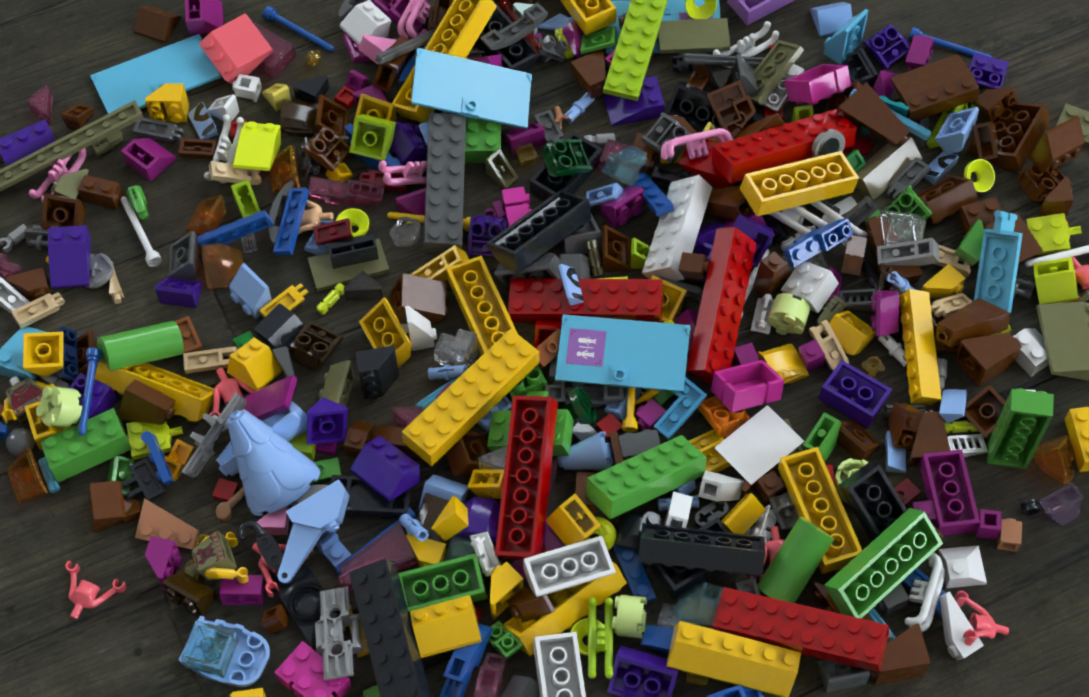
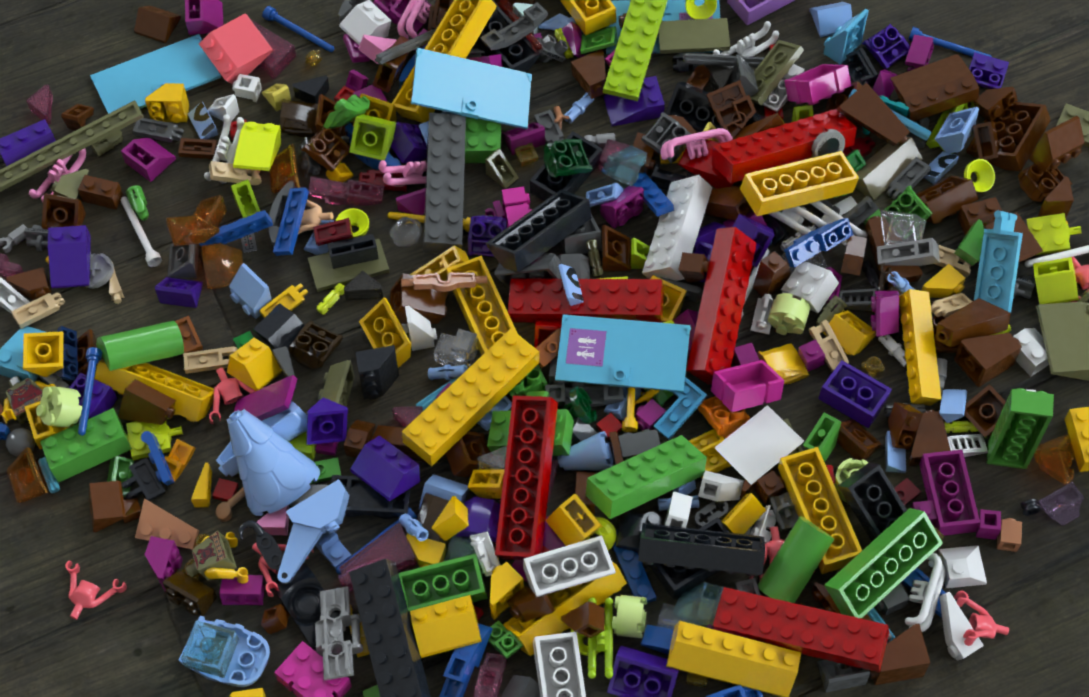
light grey piece [181,392,247,478] -> none
none -> clear orange slope [166,215,220,246]
none -> yellow slope [191,463,212,507]
none -> bright green slope [323,94,370,129]
none -> nougat piece [401,272,487,292]
none -> reddish brown slope [561,601,604,638]

